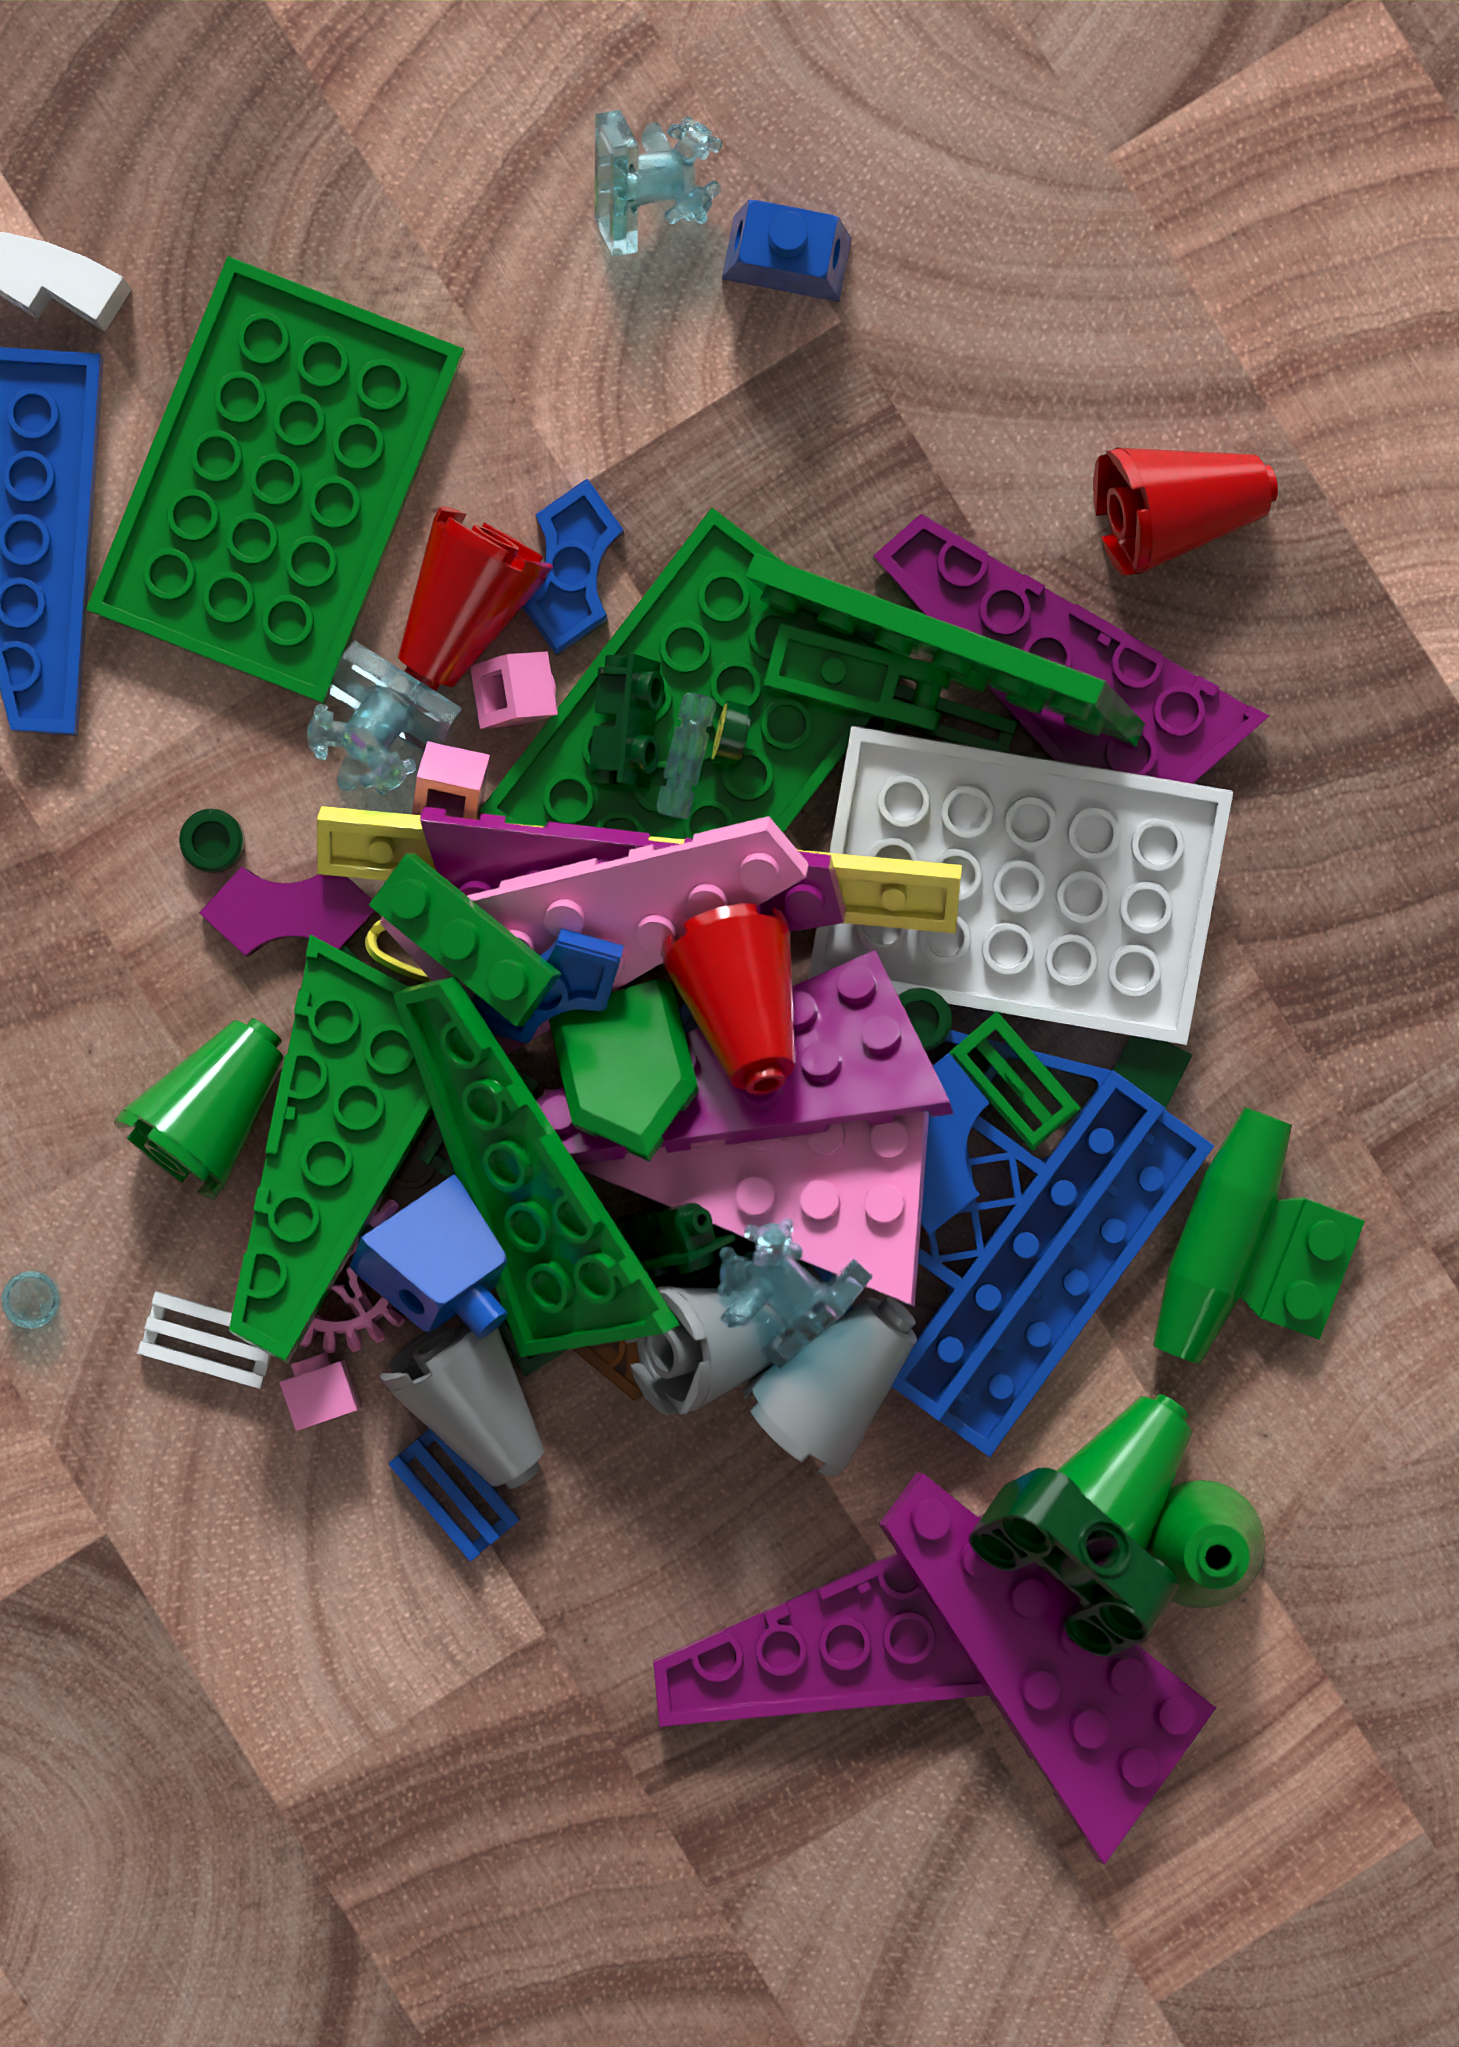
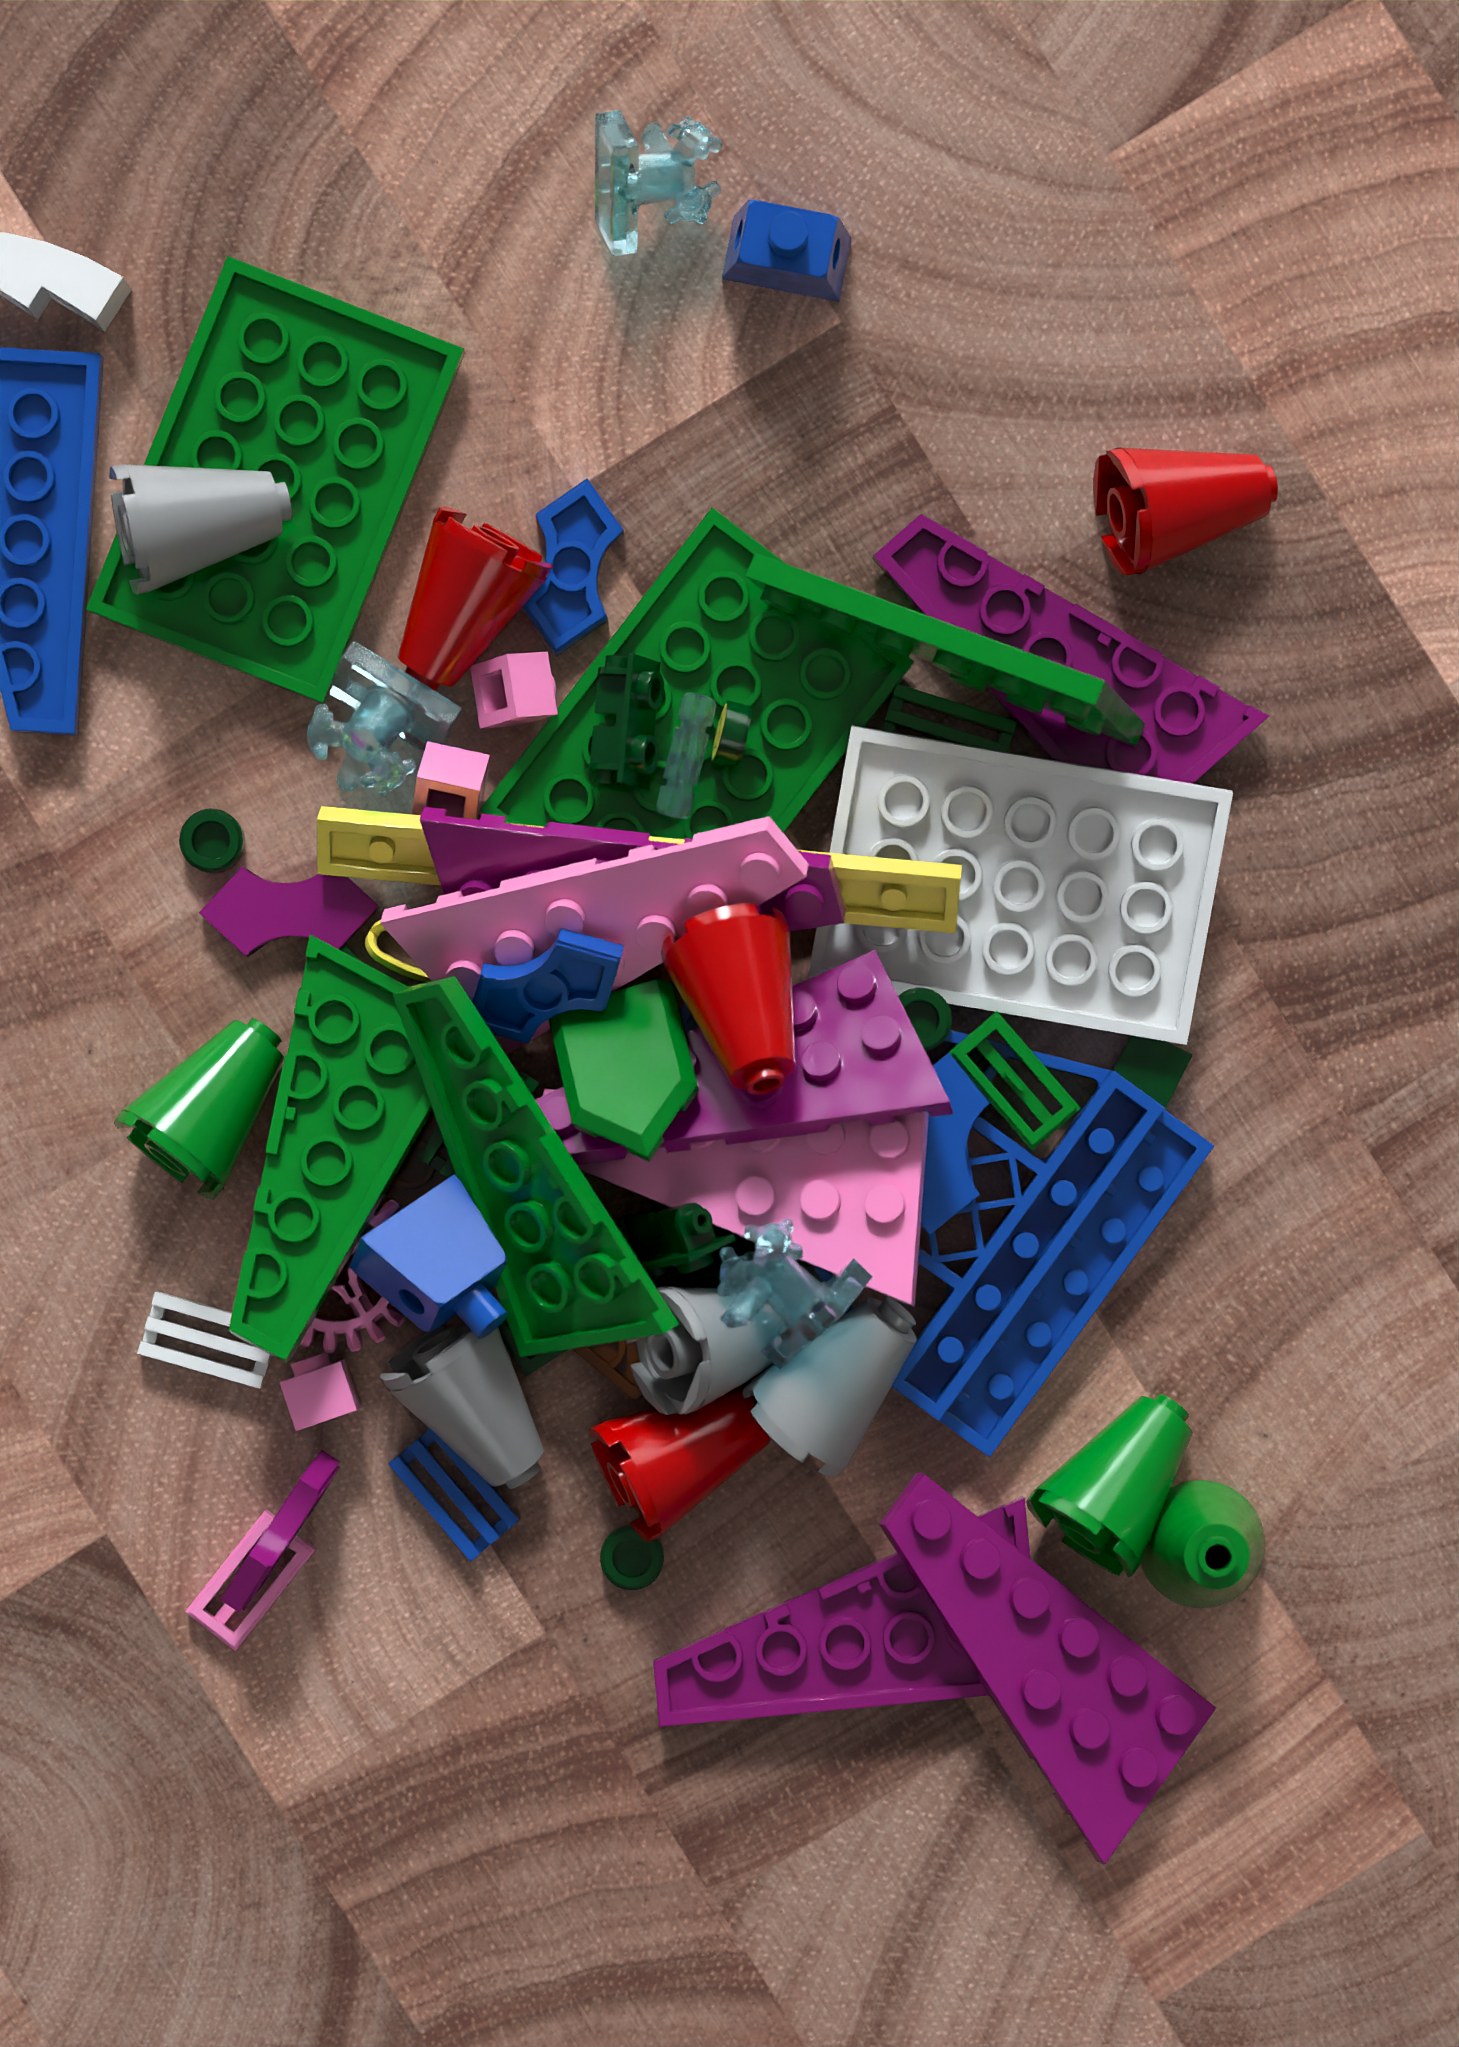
clear light blue bush [1,1270,61,1328] -> none
green plate [369,853,562,1026] -> none
green plate [763,623,951,733] -> none
dark green beam [969,1467,1179,1657] -> none
green plate [1153,1107,1365,1364] -> none
none -> light grey cone [109,464,292,595]
none -> bright pink tile [185,1509,317,1651]
none -> magenta tile [221,1450,340,1612]
none -> red cone [589,1387,770,1543]
none -> dark green tile [600,1524,664,1590]

